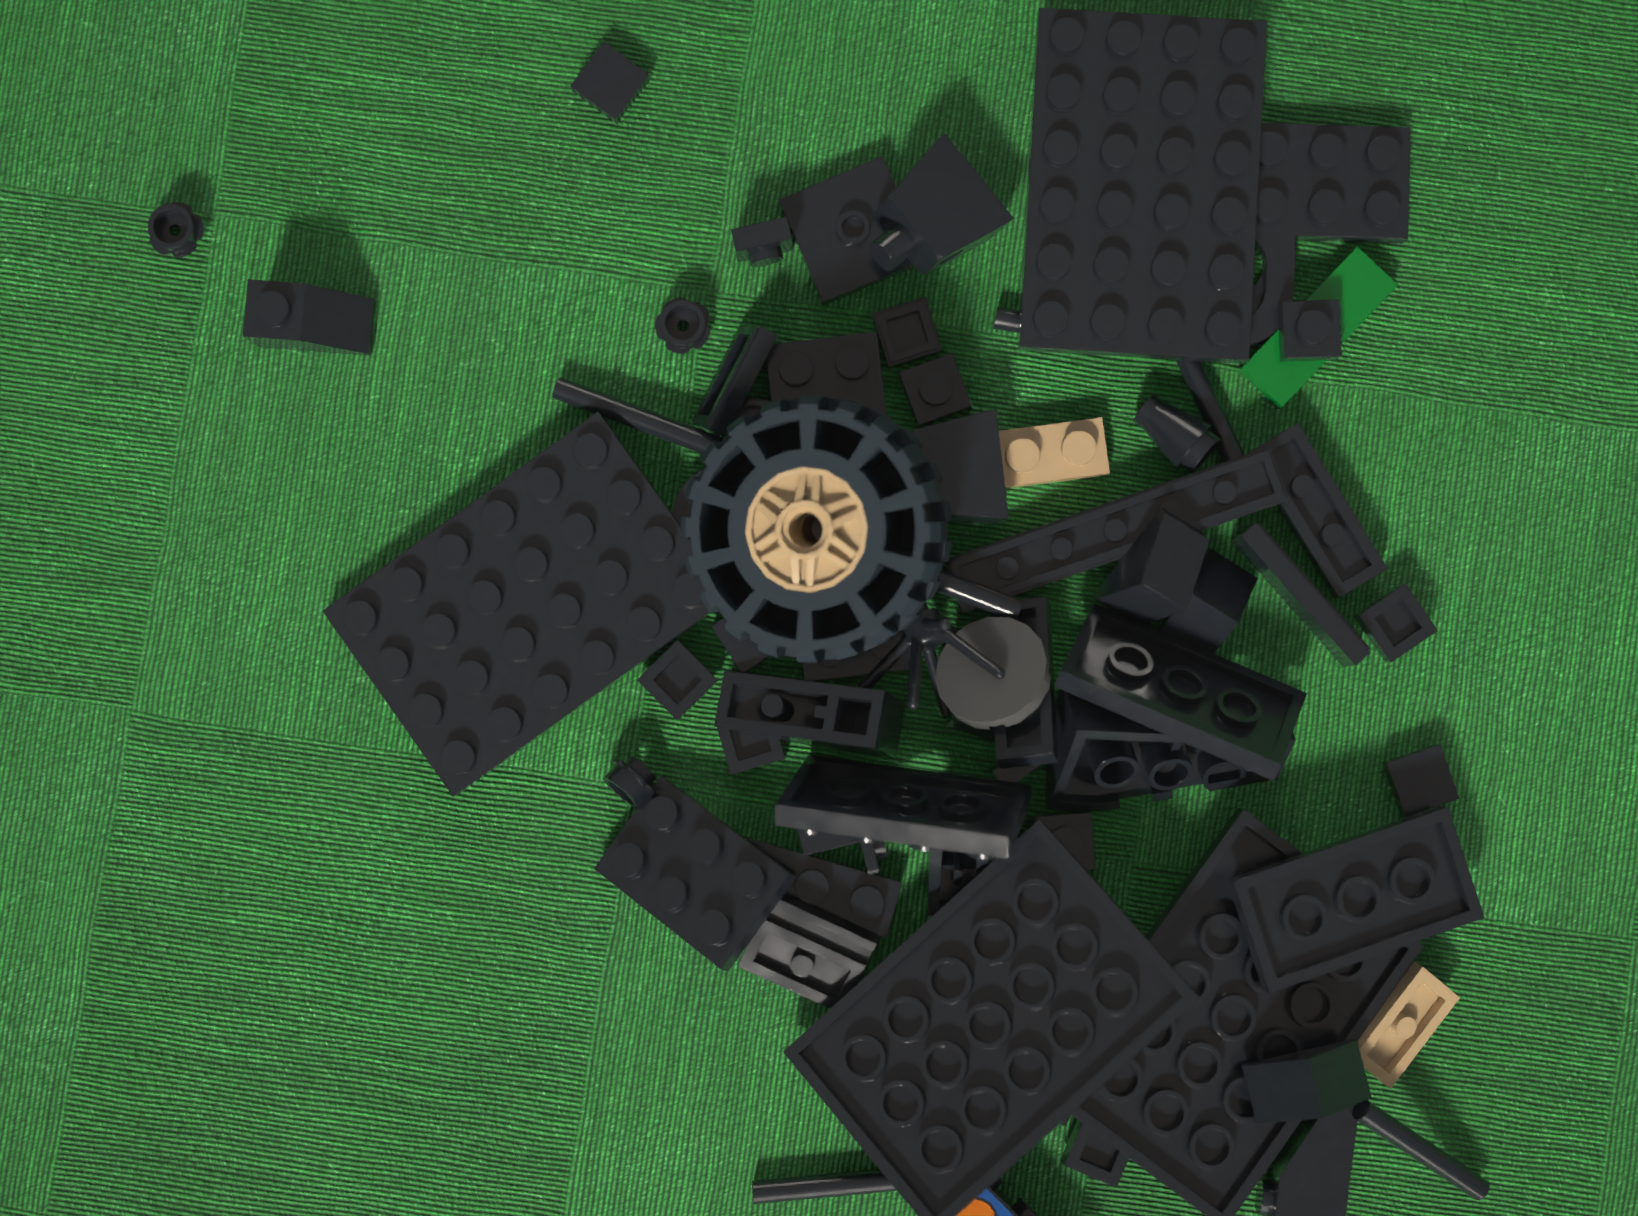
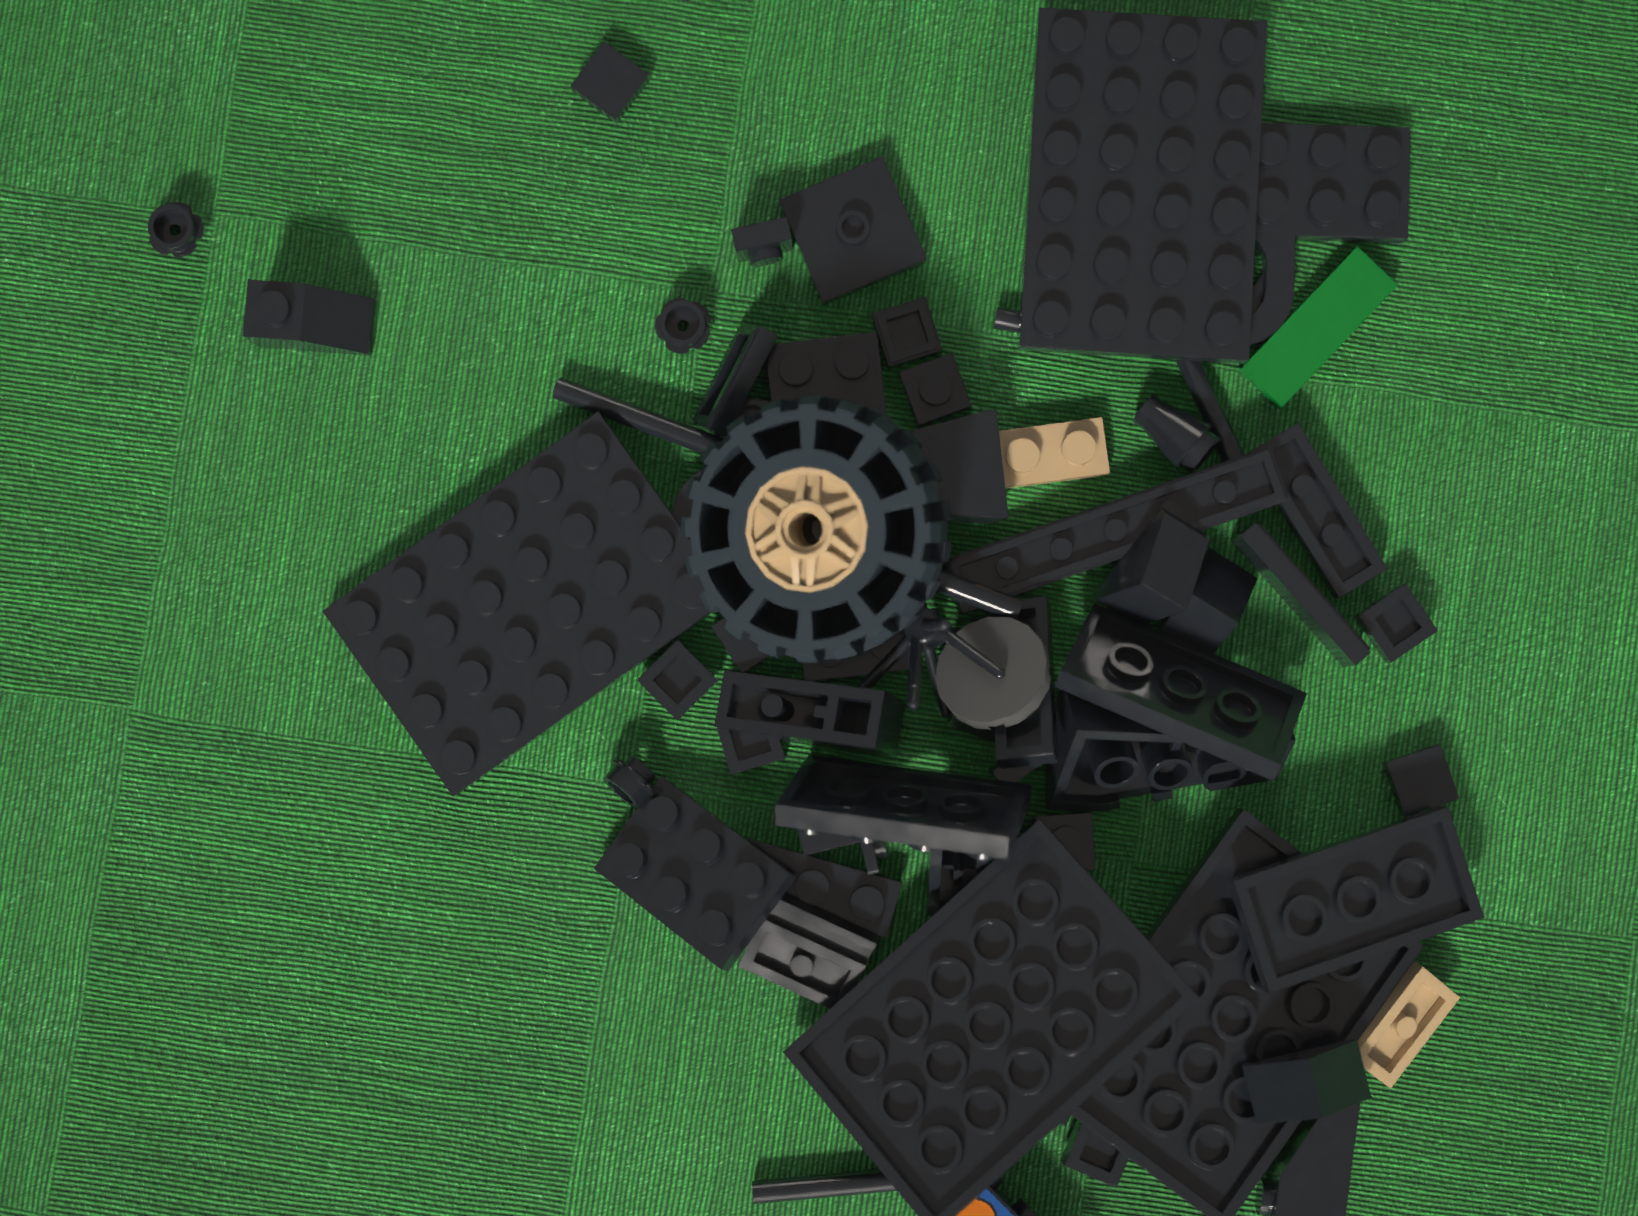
black torso [869,134,1014,275] -> none
black plate [1277,299,1342,362] -> none
black bar [1352,1100,1490,1200] -> none

